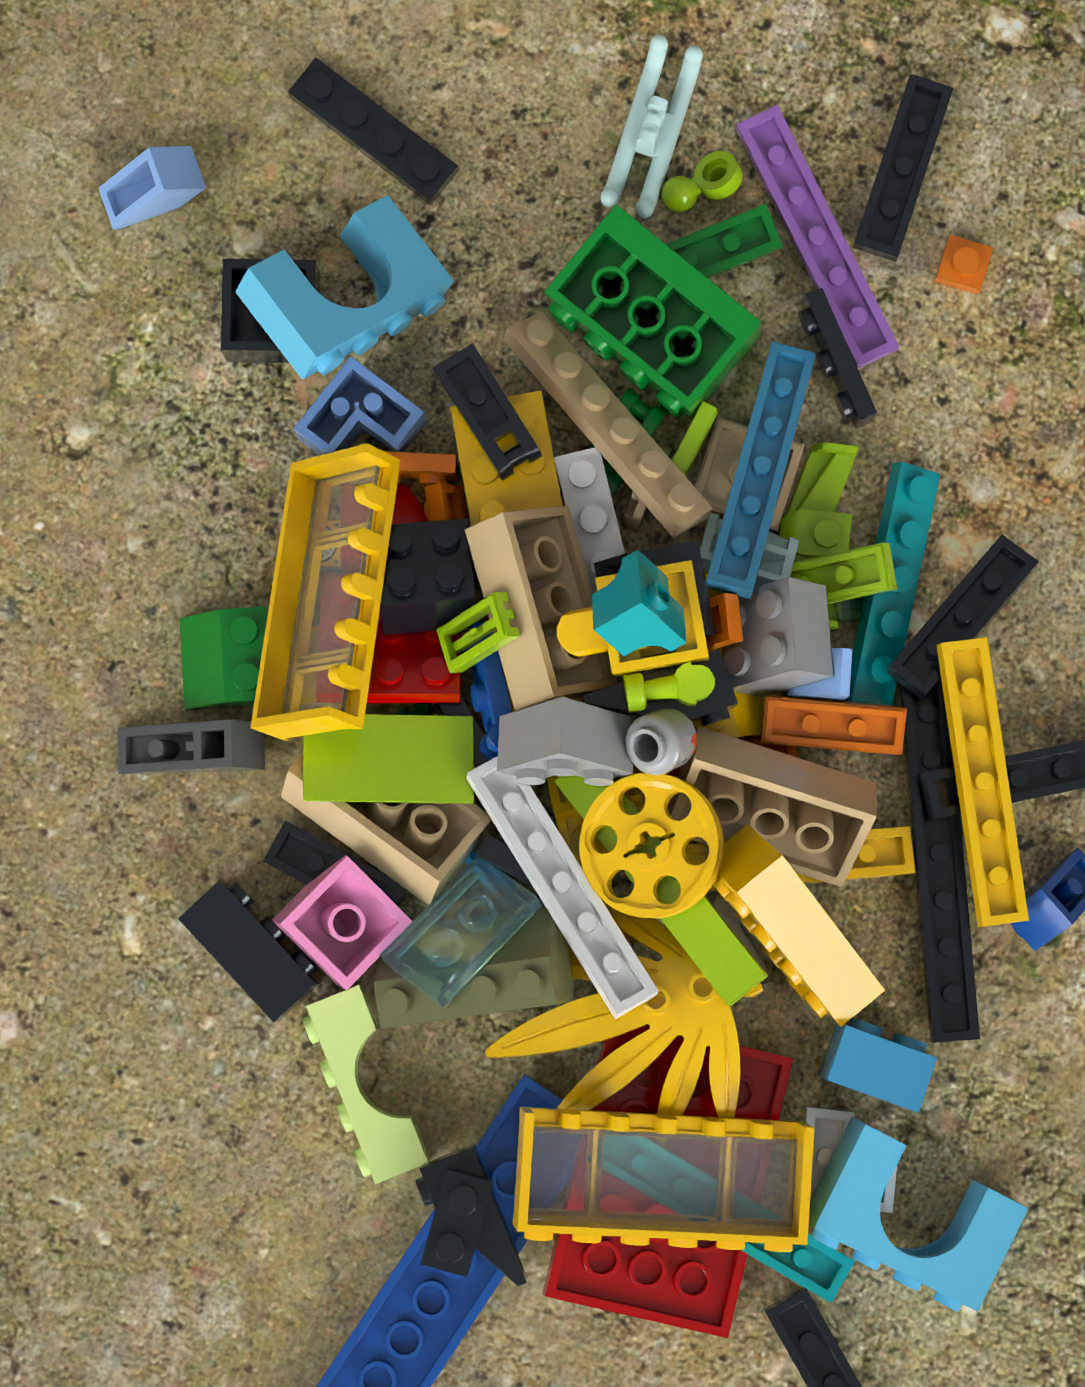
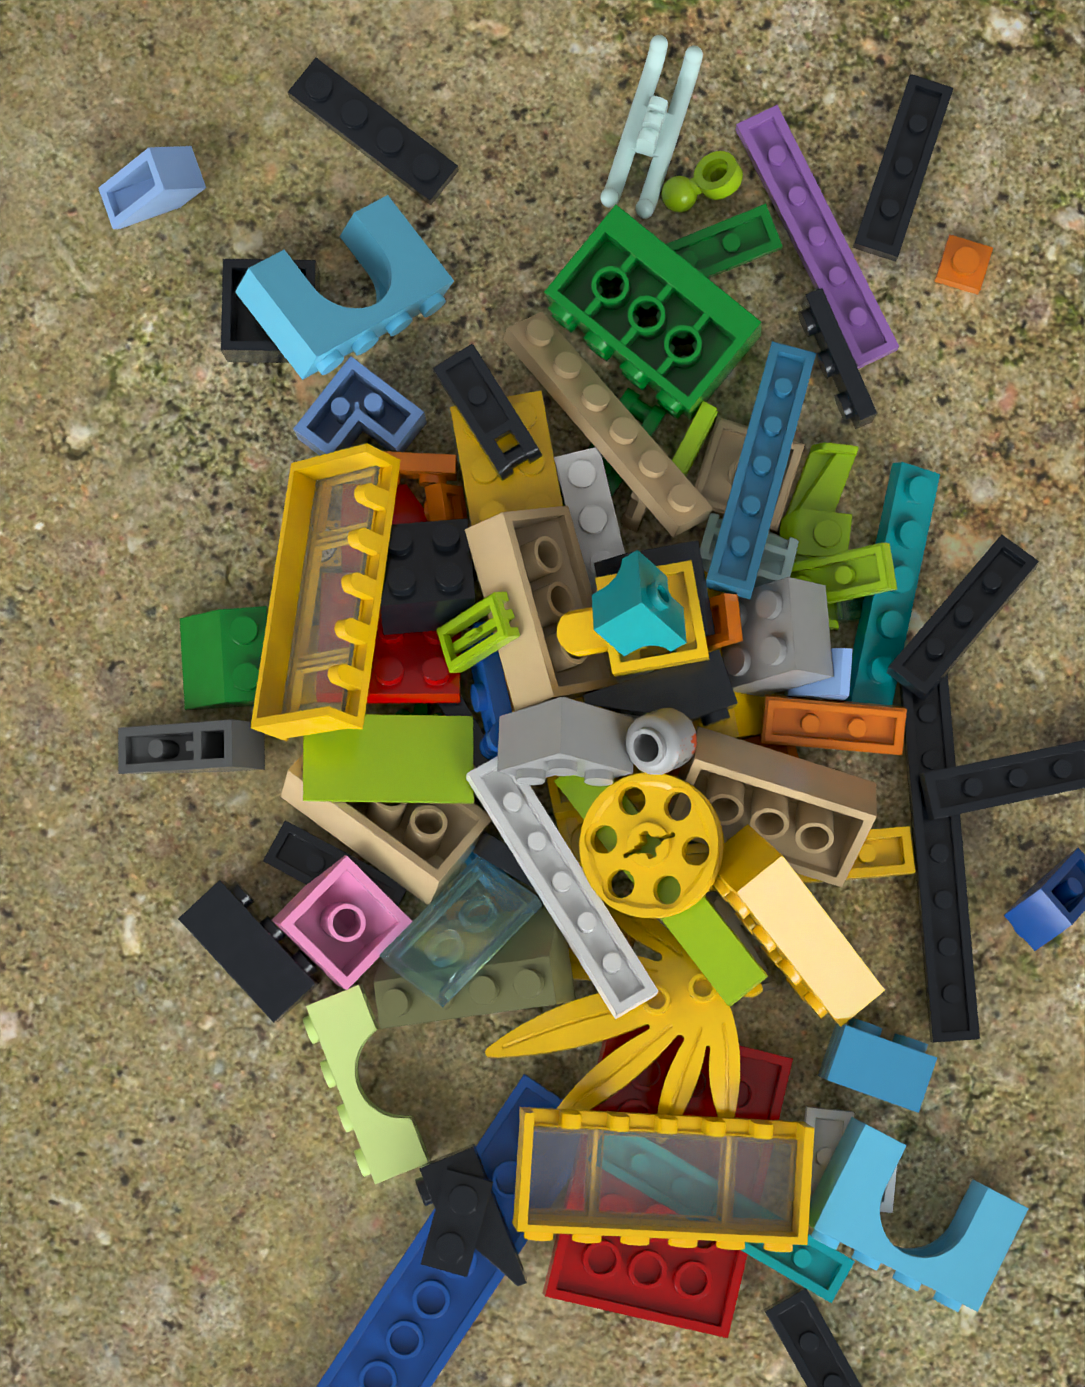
lime leg [623,661,715,713] -> none
yellow plate [937,637,1029,927] -> none

